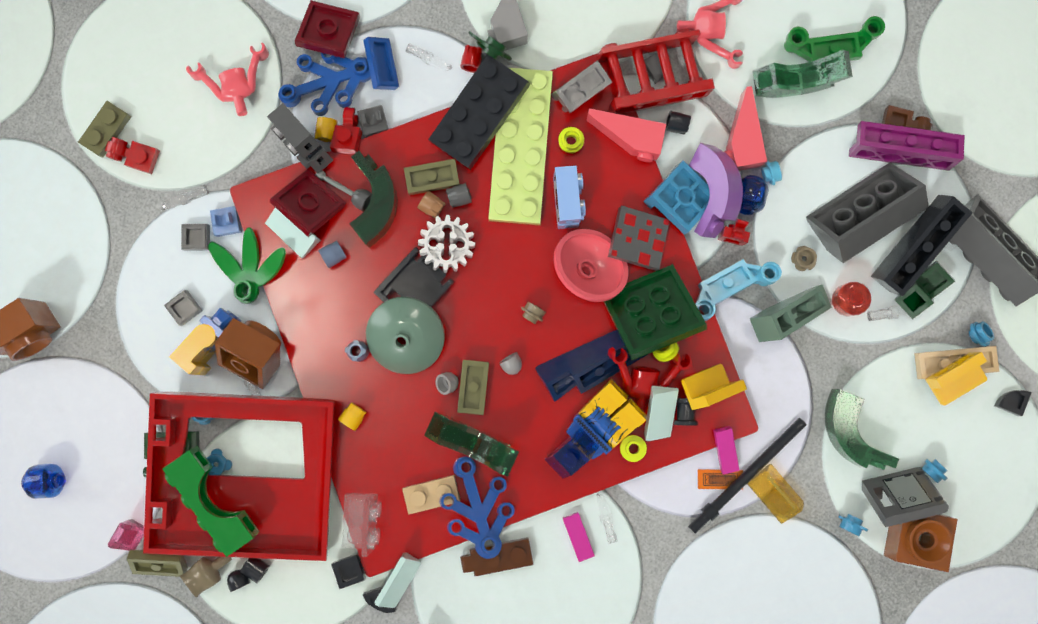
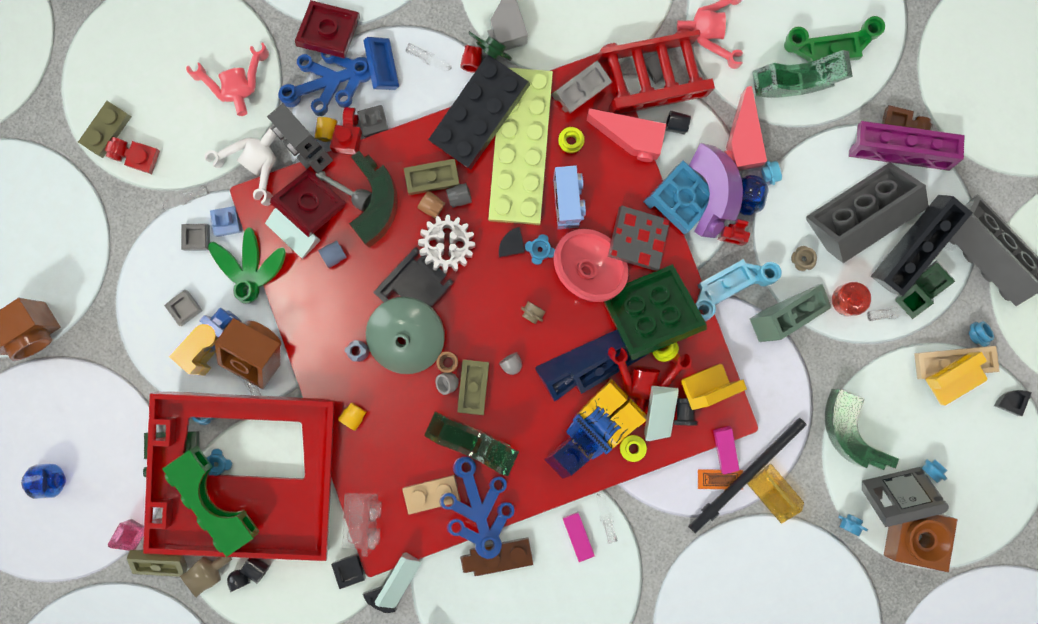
none -> white piece [205,127,277,206]
none -> medium nougat hose [436,352,458,373]
none -> black tile [499,227,525,258]
none -> dark azure plate [525,234,555,265]

